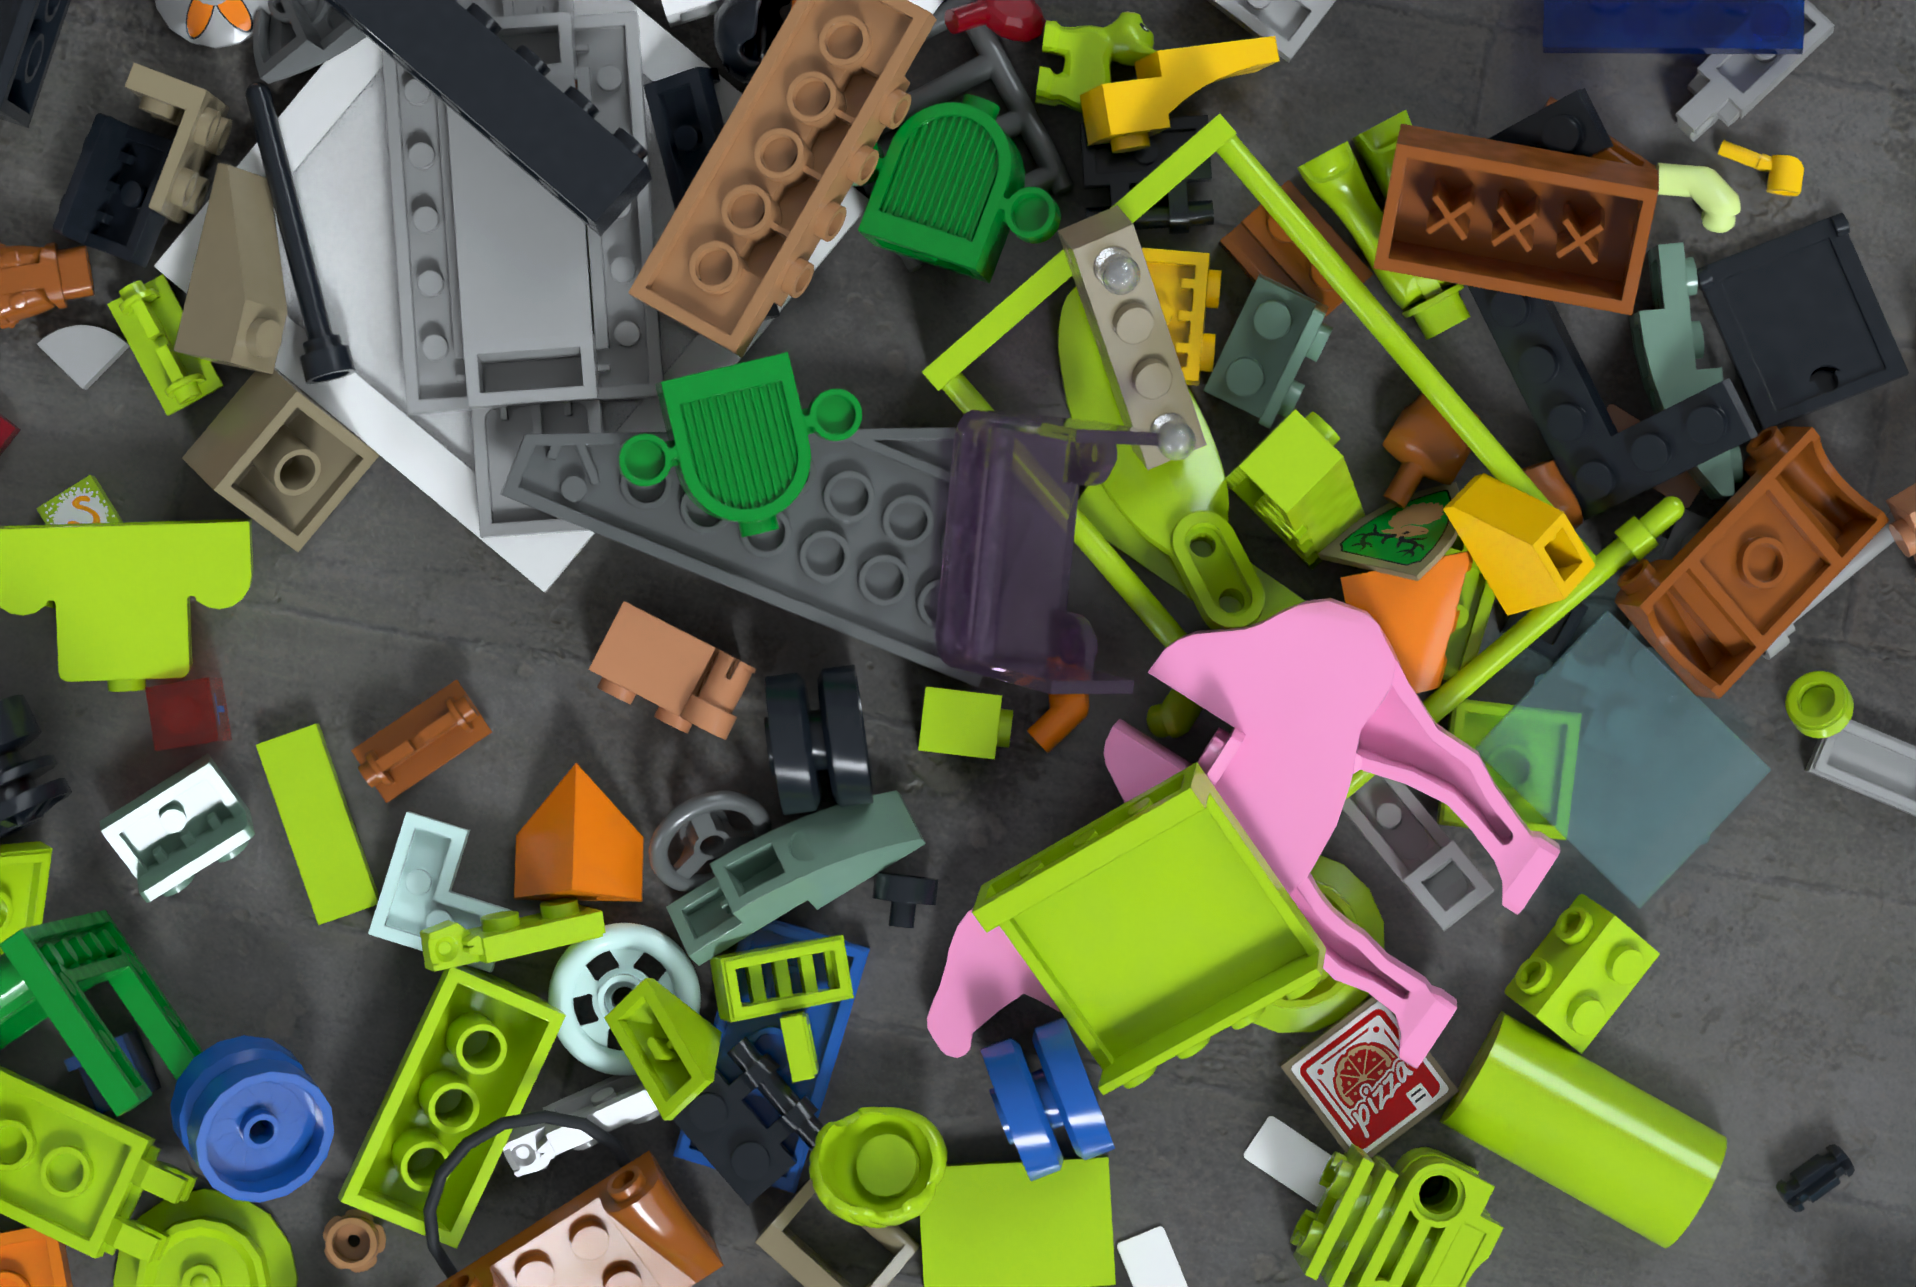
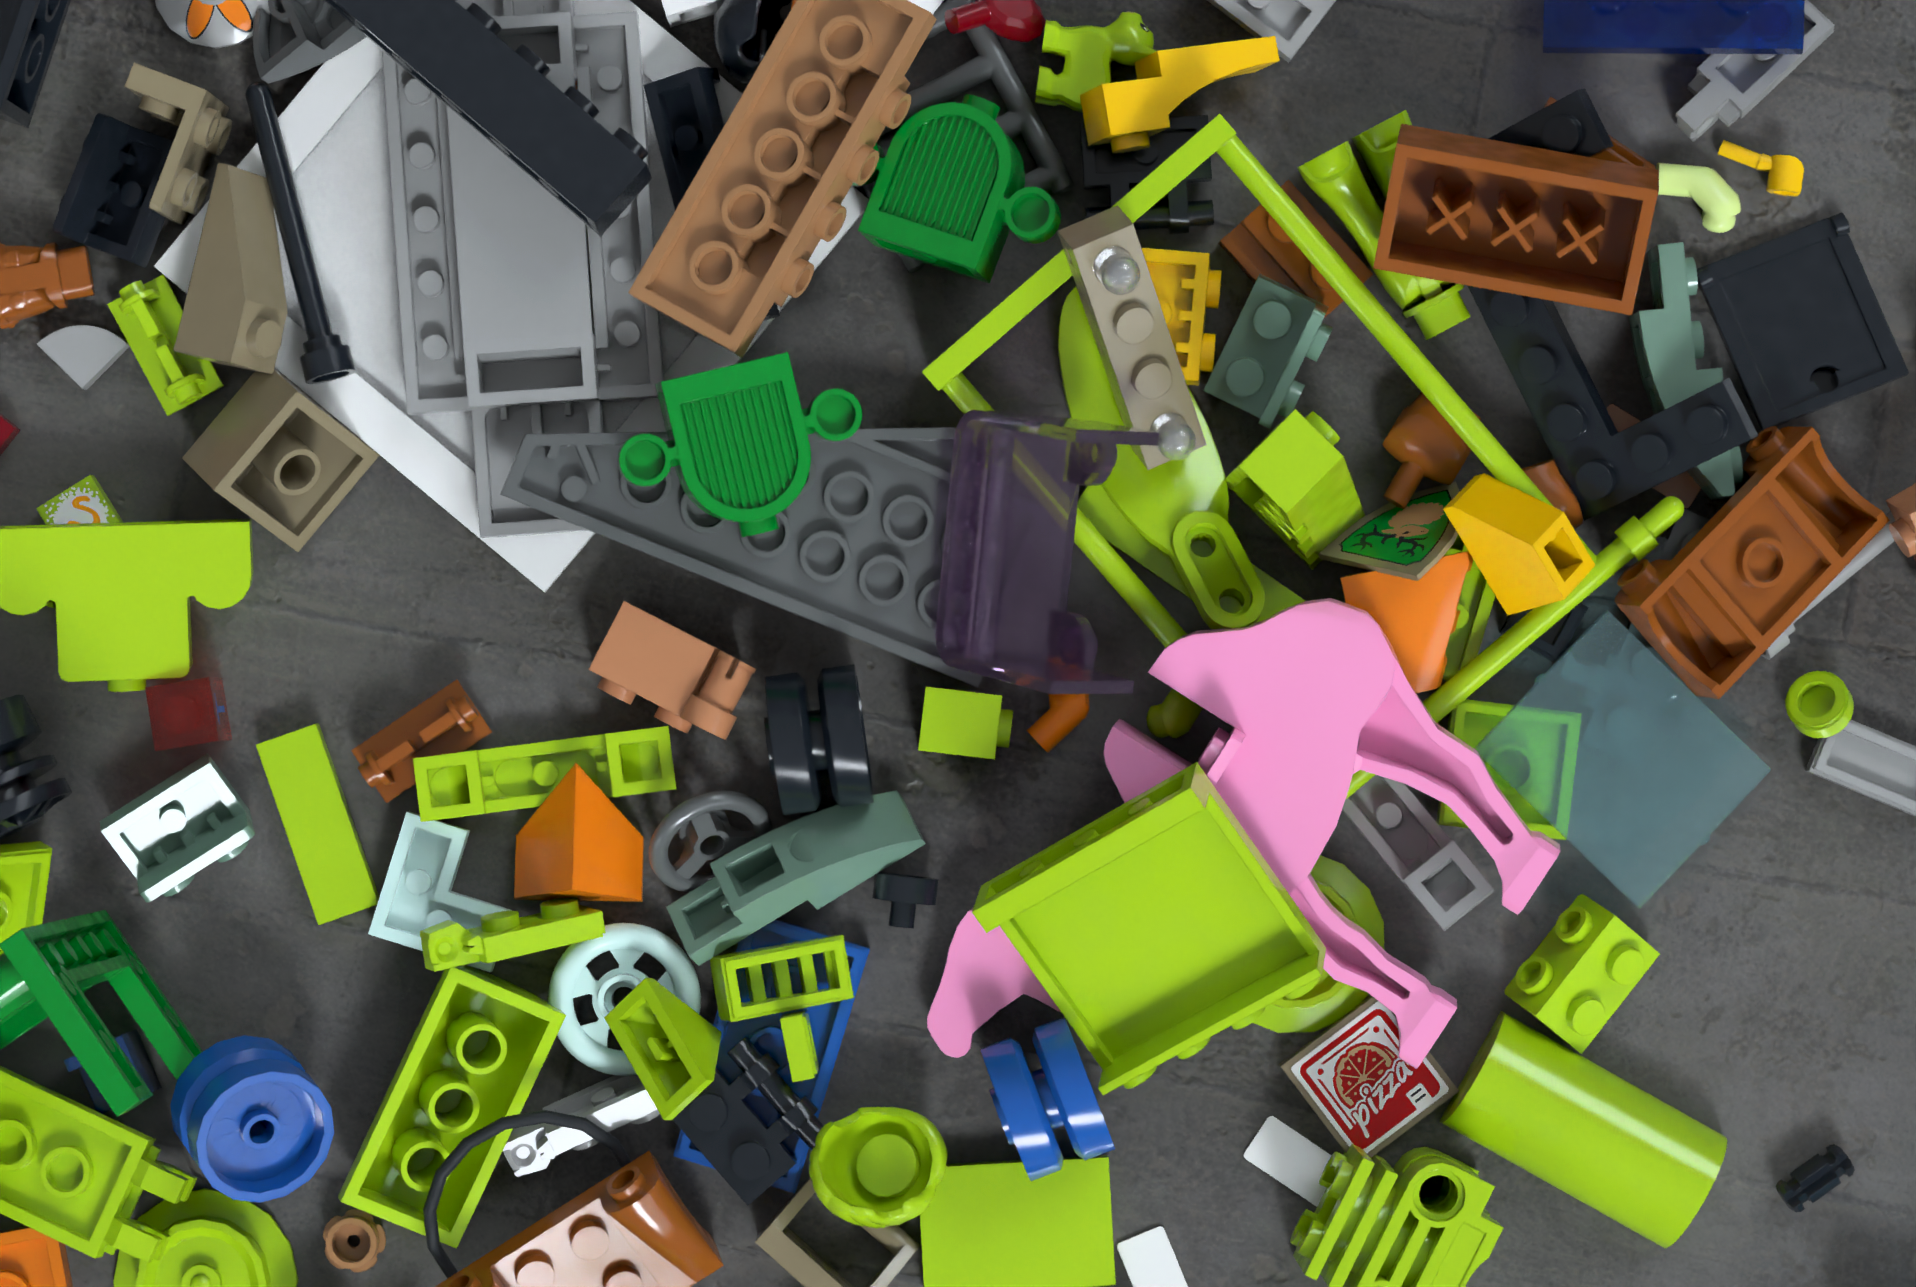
none -> lime slope [413,726,676,822]

